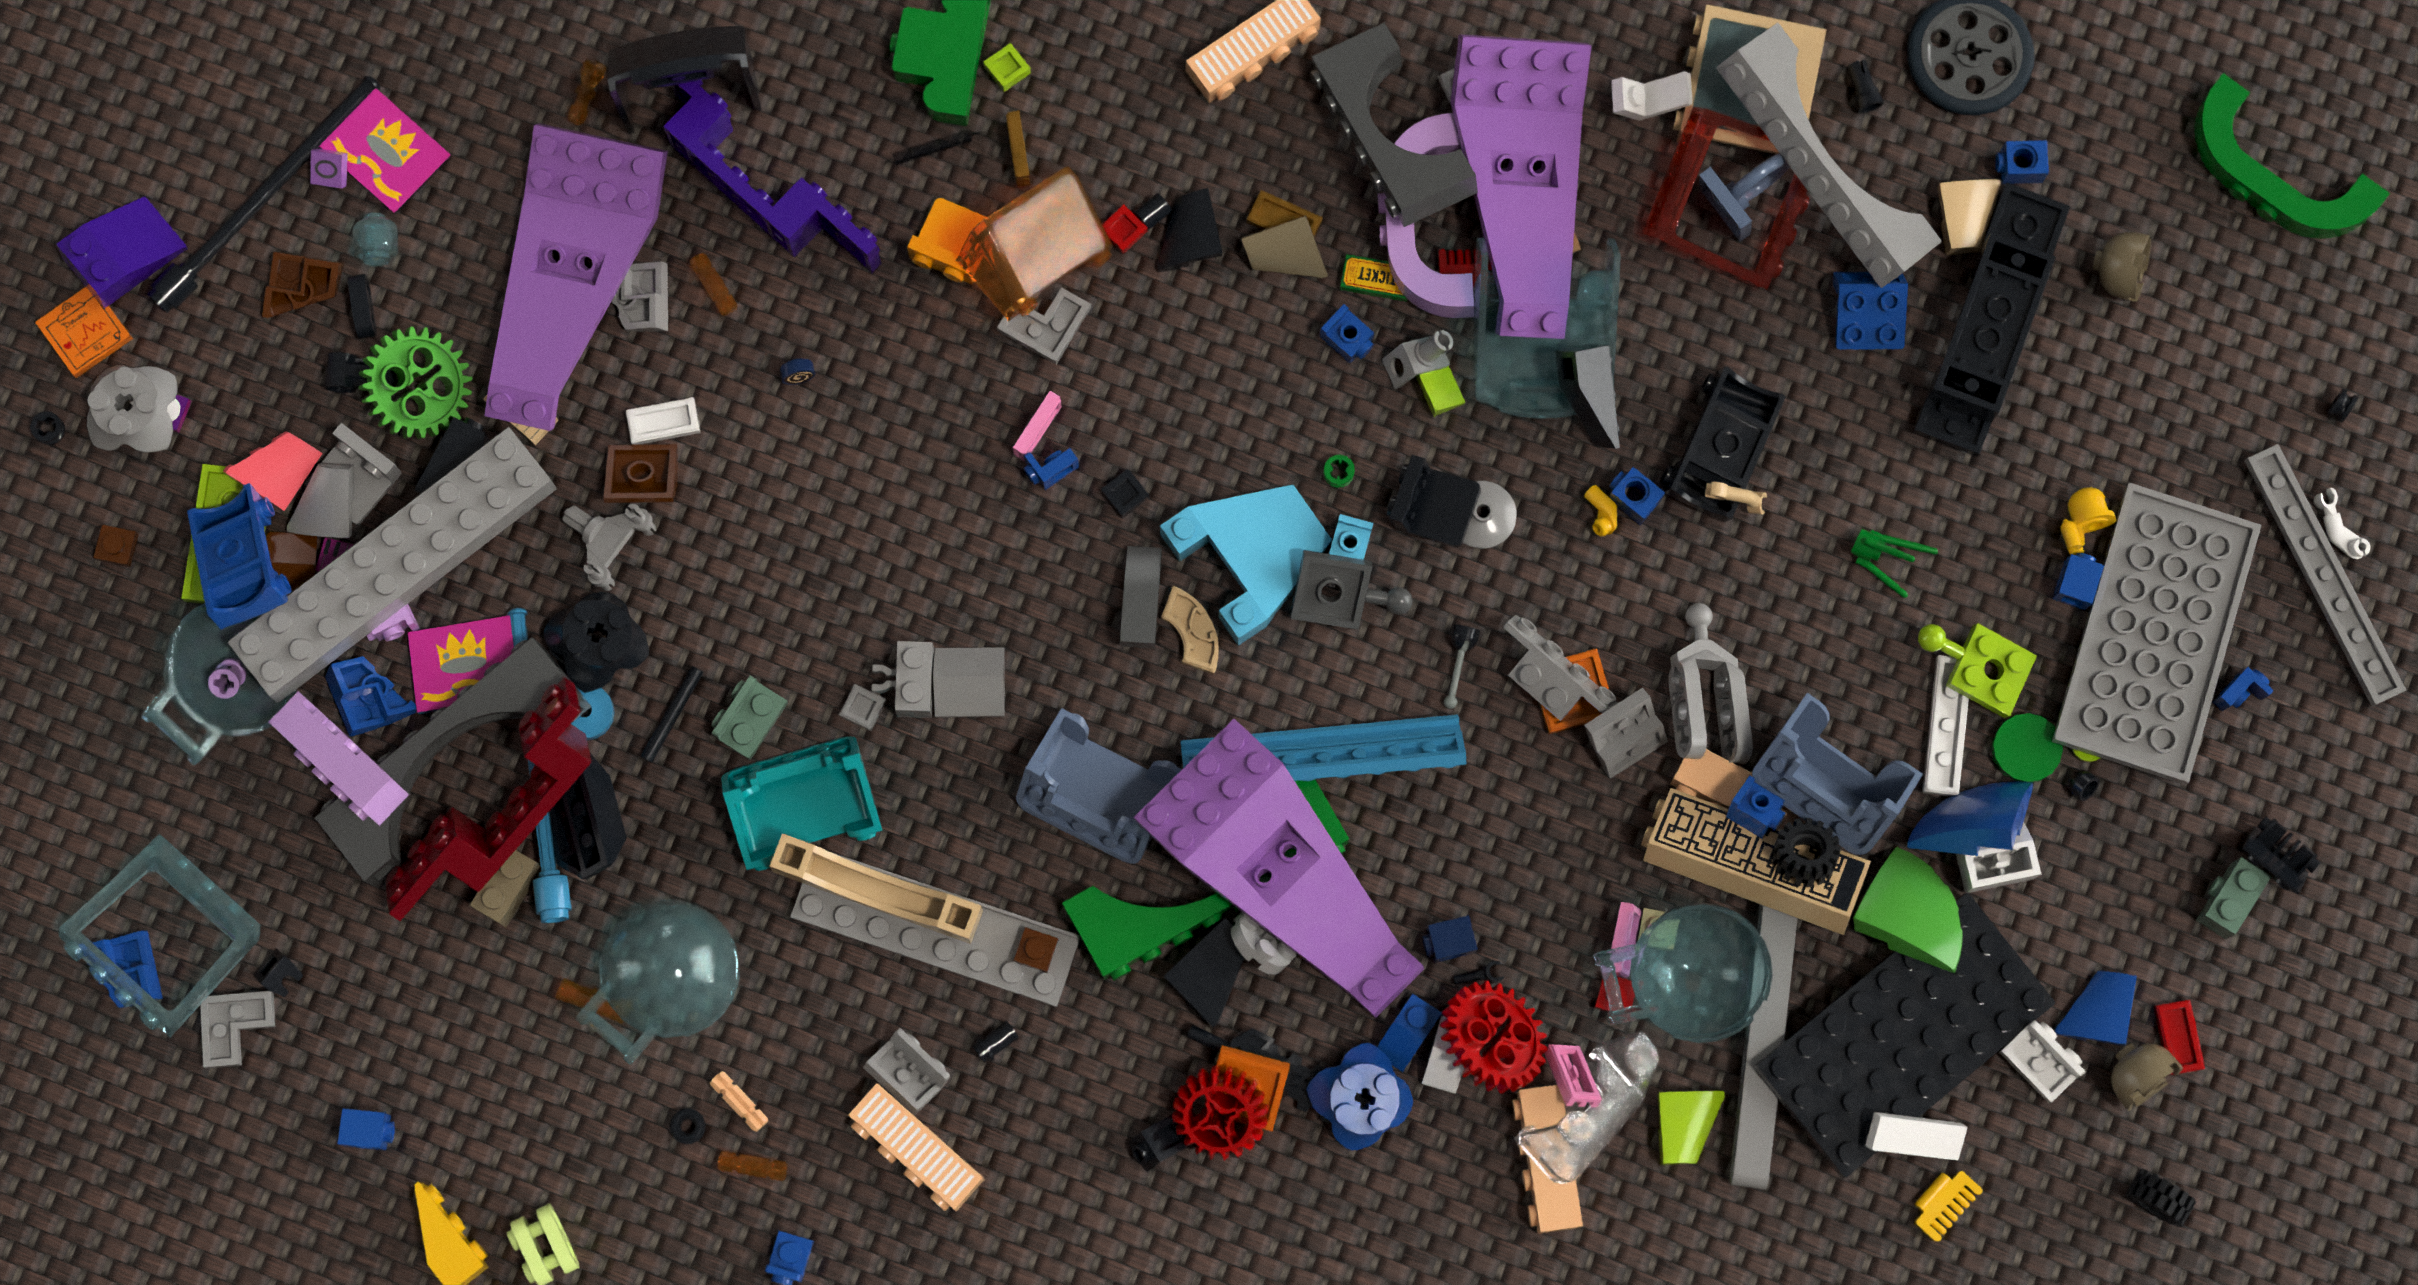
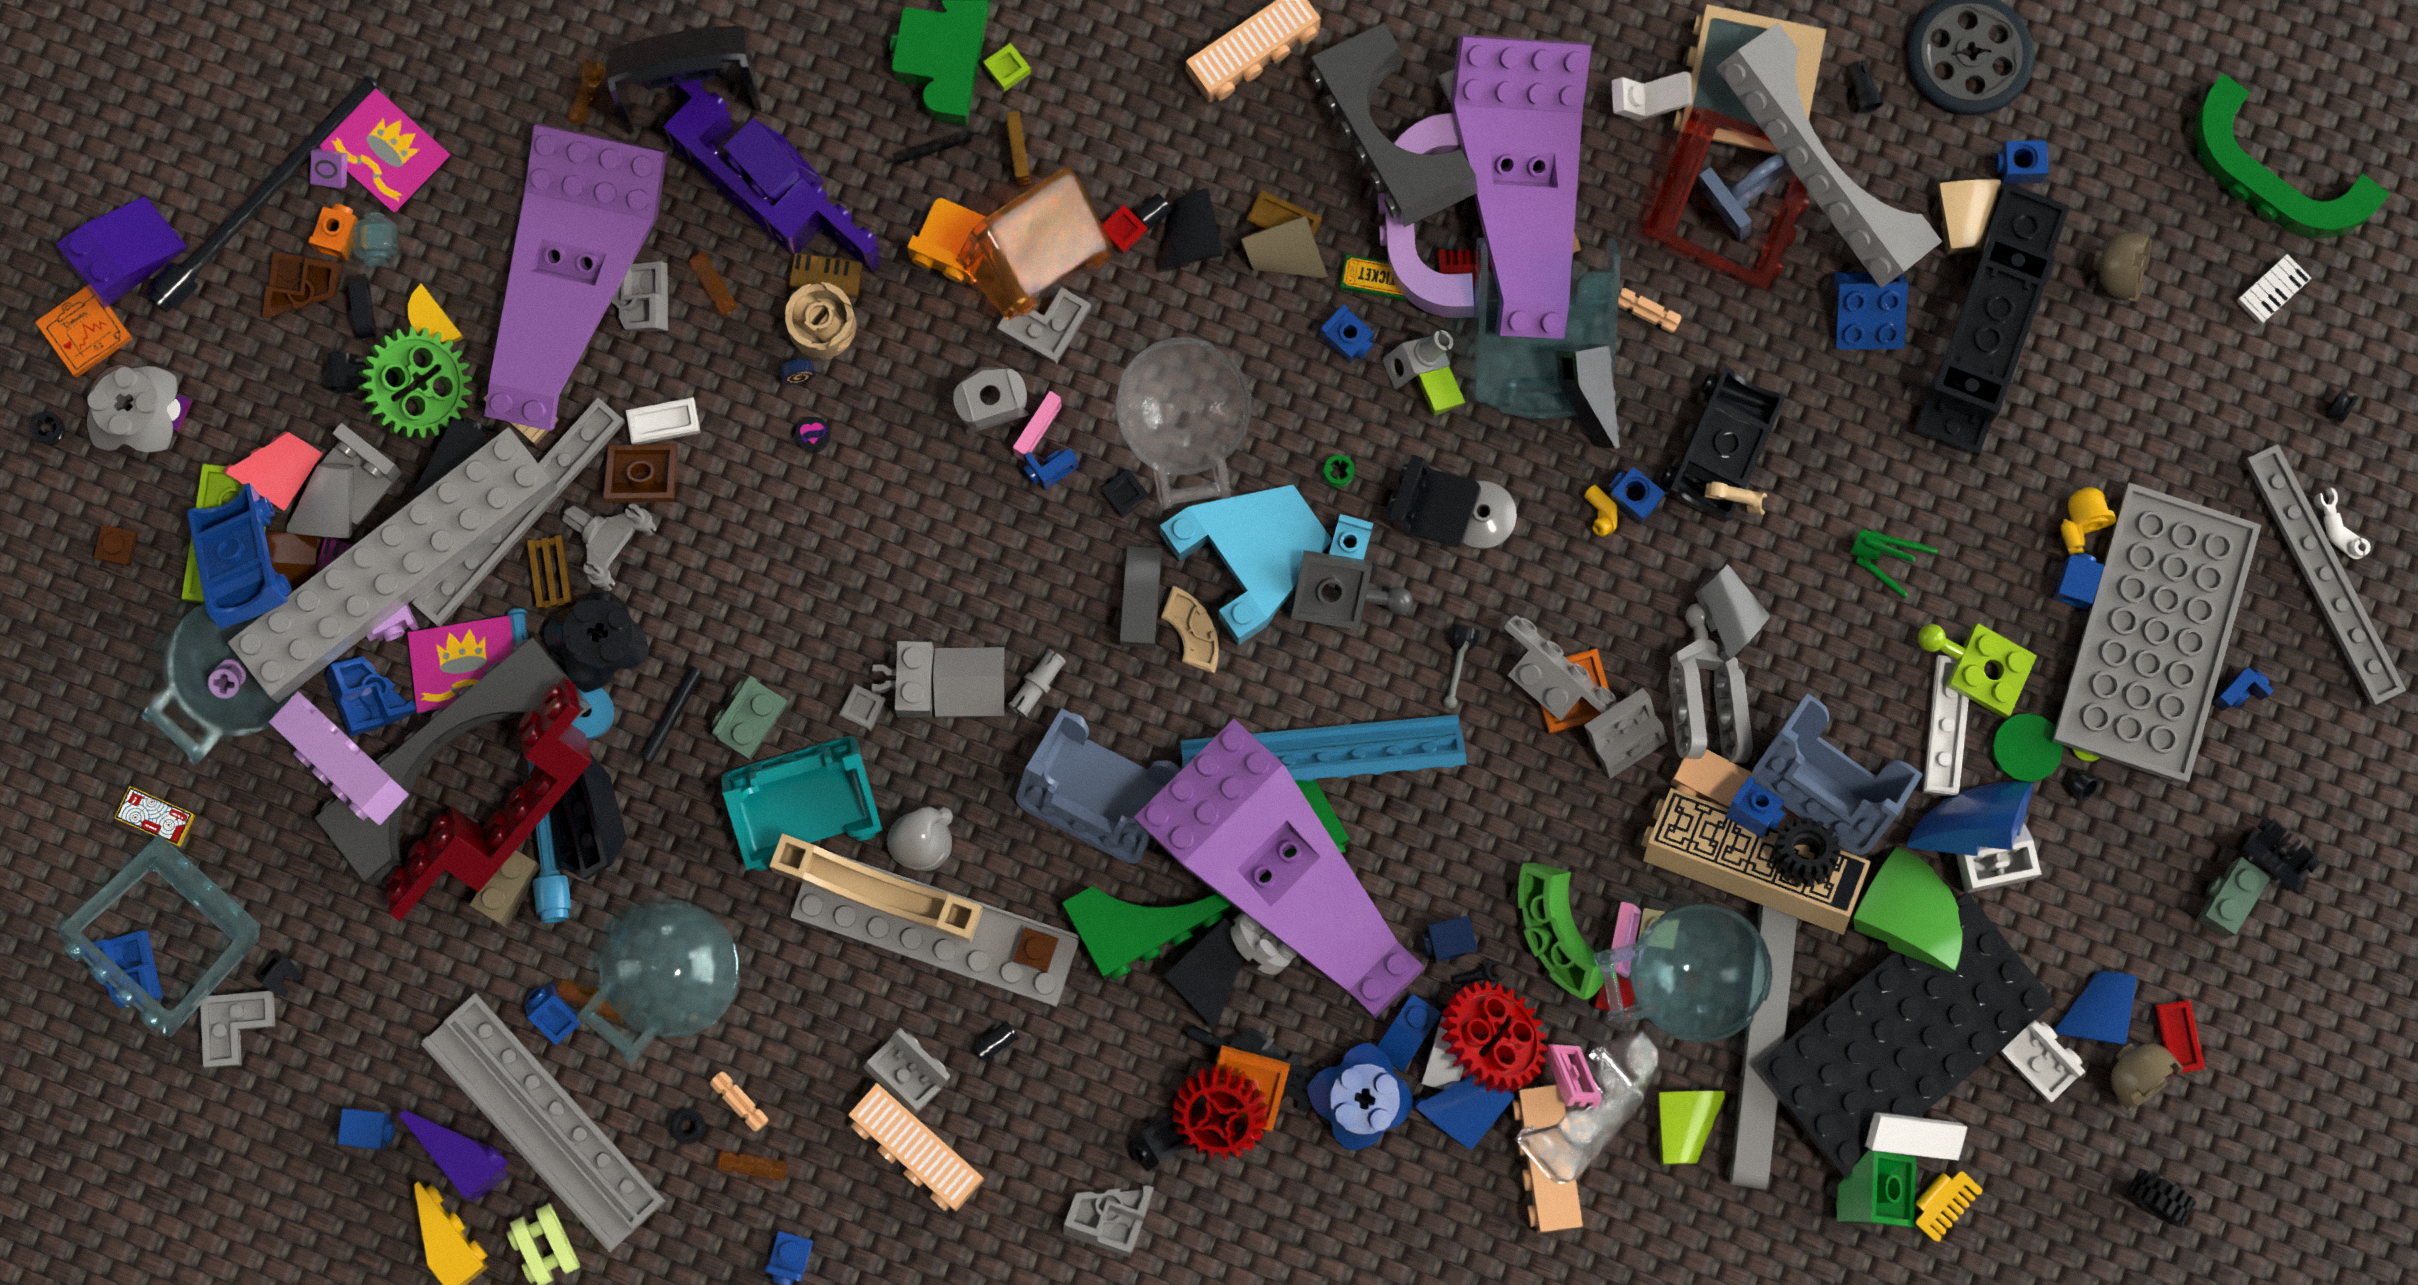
none -> tile [114,786,196,847]
none -> orange brick [308,203,361,261]
none -> dark purple slope [398,1110,510,1202]
none -> yellow tile [408,284,464,344]
none -> light grey plate [412,398,625,627]
none -> light grey plate [421,993,666,1253]
none -> blue bracket [525,982,582,1045]
none -> pearl gold tile [527,535,573,610]
none -> dark purple slope [723,118,824,200]
none -> tan brick [785,282,857,360]
none -> pearl gold tile [789,253,863,298]
none -> black tile [795,417,831,453]
none -> light grey piece [887,806,953,871]
none -> light grey piece [953,367,1029,434]
none -> light grey pin [1008,649,1066,718]
none -> light grey slope [1063,1185,1154,1258]
none -> clear windscreen [1115,337,1252,510]
none -> blue slope [1415,1074,1515,1151]
none -> bright green brick [1518,863,1609,1000]
none -> light nougat axle [1615,288,1681,333]
none -> dark grey slope [1695,564,1770,662]
none -> green slope [1836,1150,1916,1228]
none -> white tile [2236,254,2311,326]

